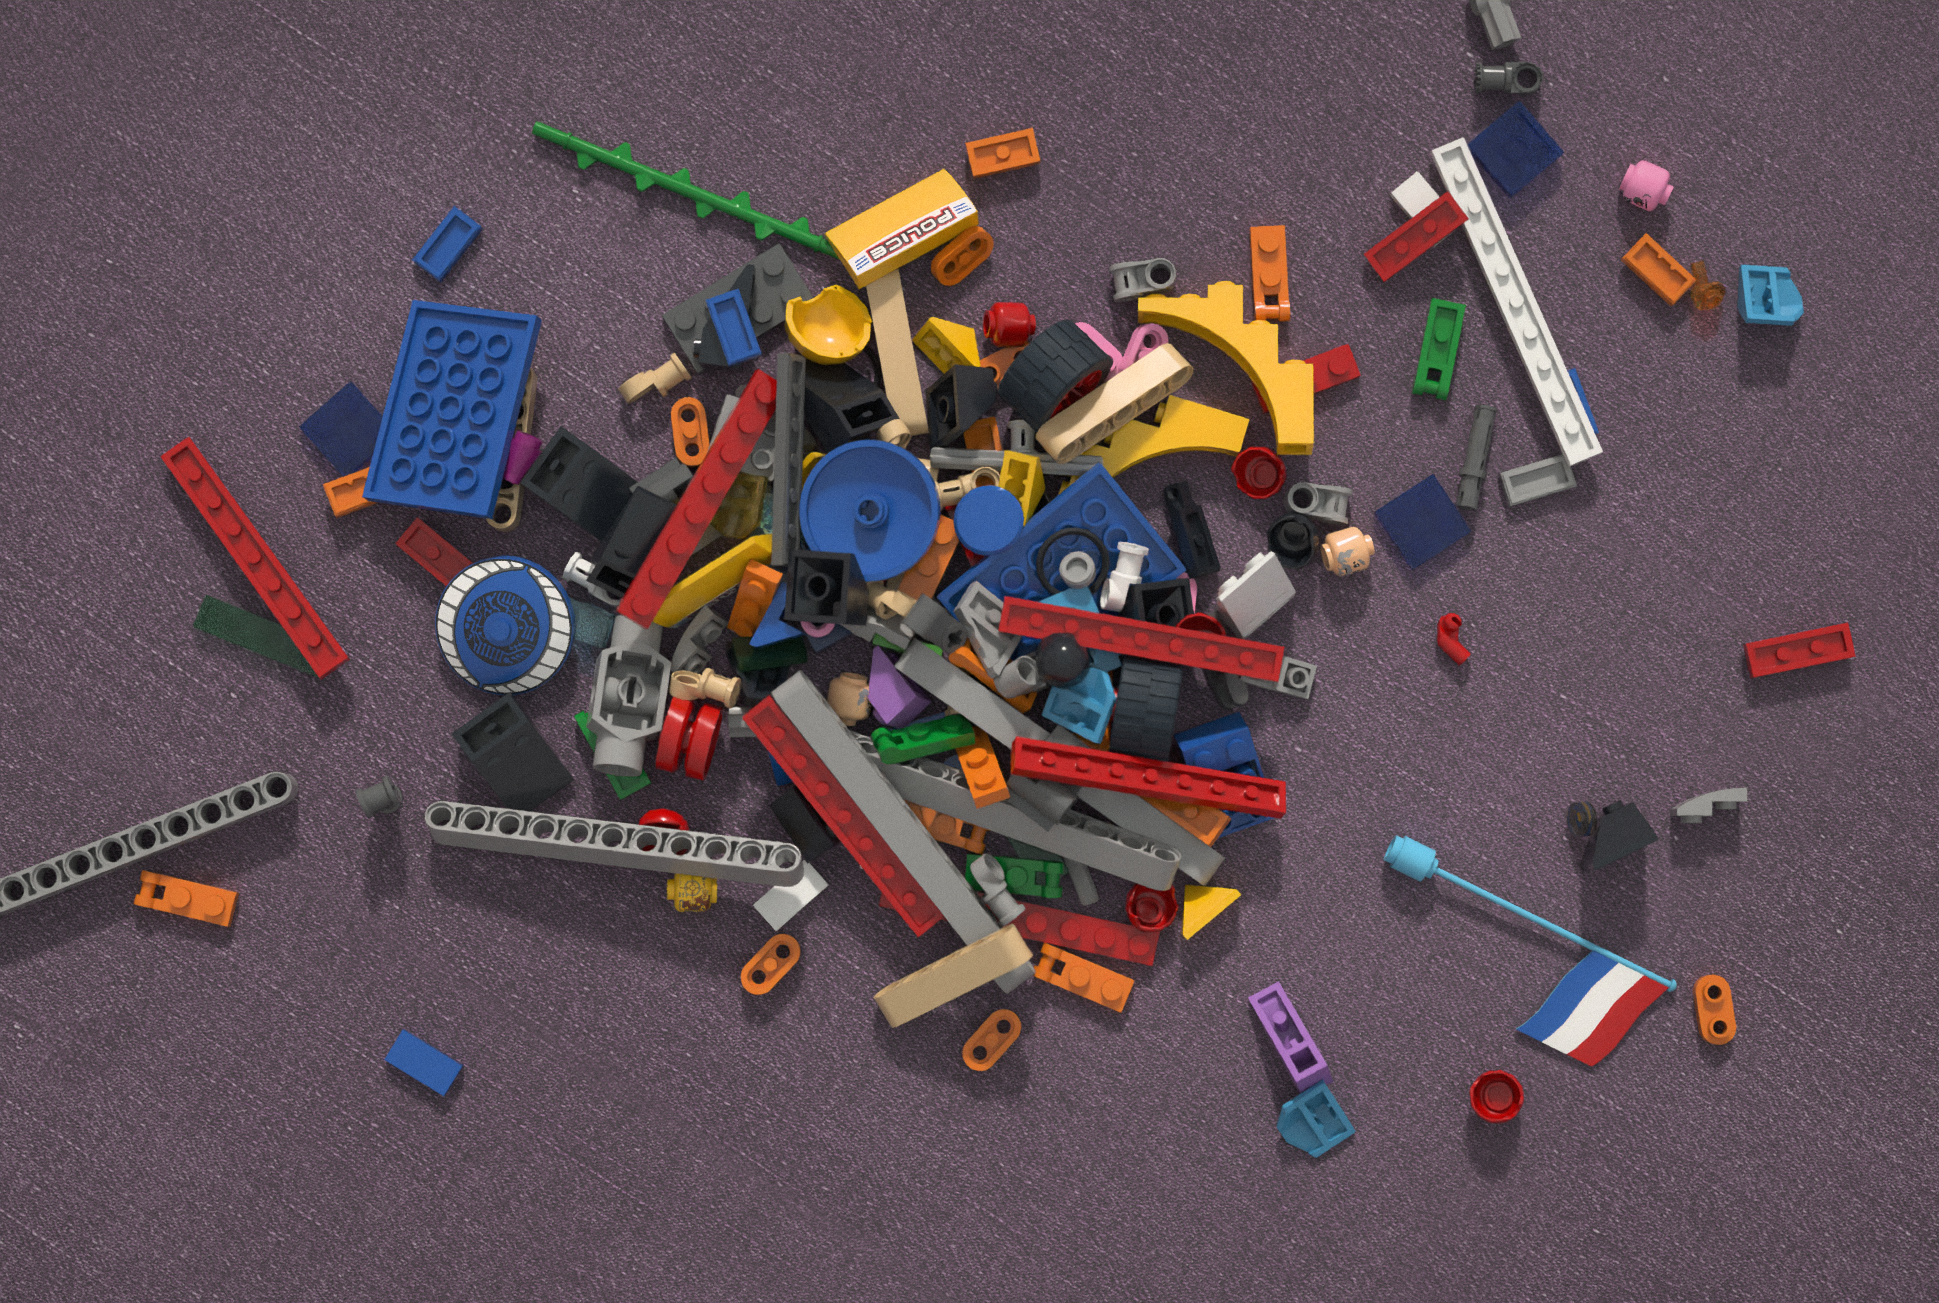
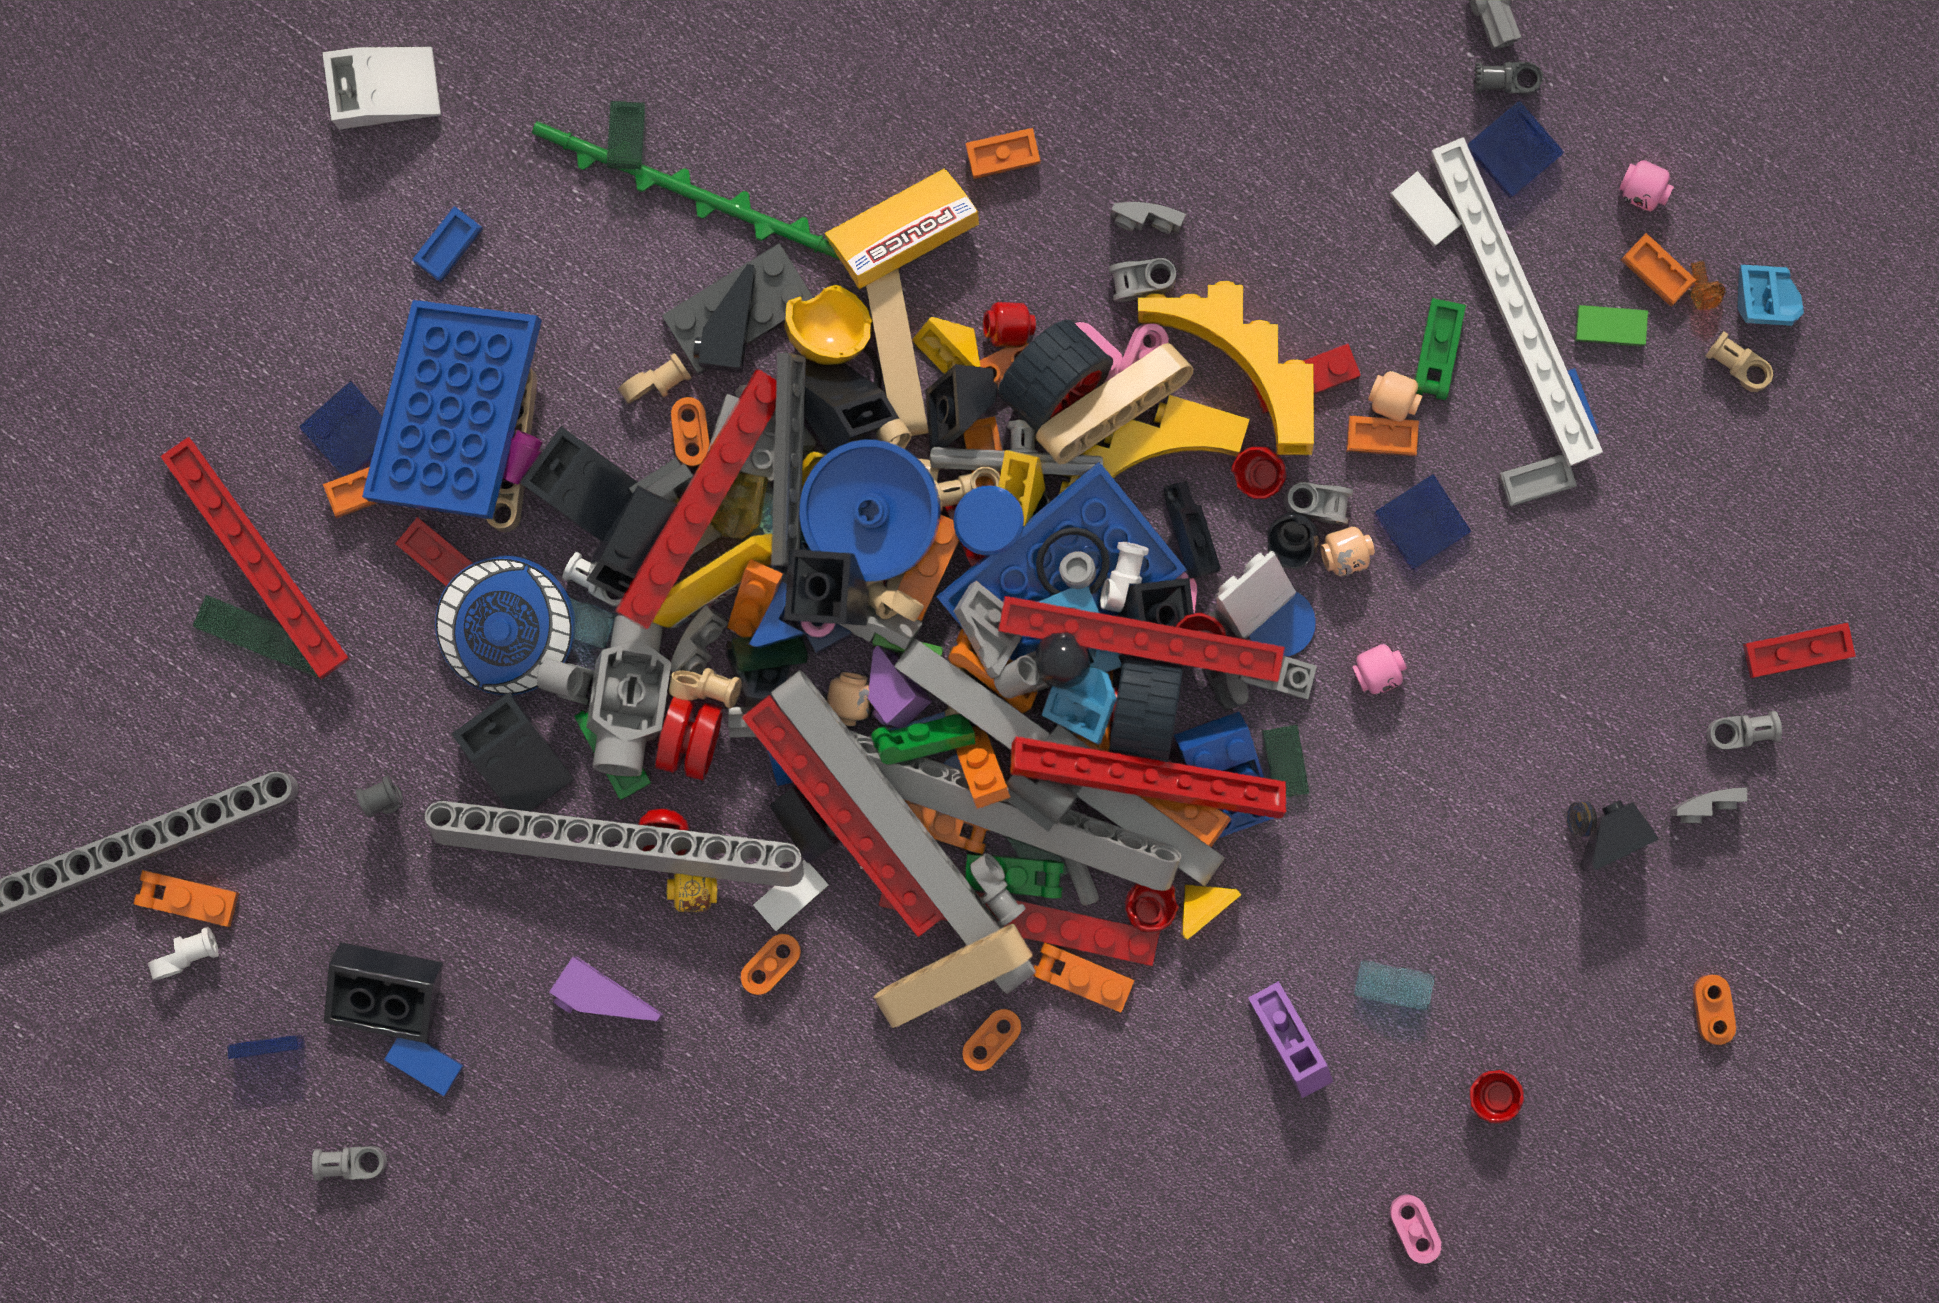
blue tile [706,288,762,367] -> none
dark grey piece [901,593,968,653] -> none
orange plate [931,226,994,286] -> none
orange plate [1249,225,1290,322] -> none
dark azure slope [1276,1079,1356,1158] -> none
red plate [1364,191,1469,282] -> none
flag [1384,835,1677,1067] -> none
red arm [1436,613,1471,666] -> none
dark grey pin [1455,405,1497,511] -> none
none -> white connector [148,927,219,980]
none -> clear blue tile [227,1034,305,1059]
none -> light grey connector [312,1146,387,1181]
none -> white slope [323,47,441,129]
none -> black slope [324,942,443,1043]
none -> light grey piece [537,659,594,705]
none -> medium lavender slope [550,956,664,1021]
none -> clear green tile [607,101,645,170]
none -> light grey slope [1110,202,1186,234]
none -> blue piece [1249,592,1316,657]
none -> clear green tile [1262,725,1310,797]
none -> orange plate [1346,416,1419,457]
none -> bright pink head [1352,644,1407,696]
none -> clear light blue slope [1354,960,1435,1010]
none -> light nougat head [1368,371,1423,422]
none -> bright pink plate [1390,1194,1441,1264]
none -> bright green tile [1575,305,1648,347]
none -> tan connector [1705,331,1773,392]
none -> light grey connector [1706,711,1782,750]

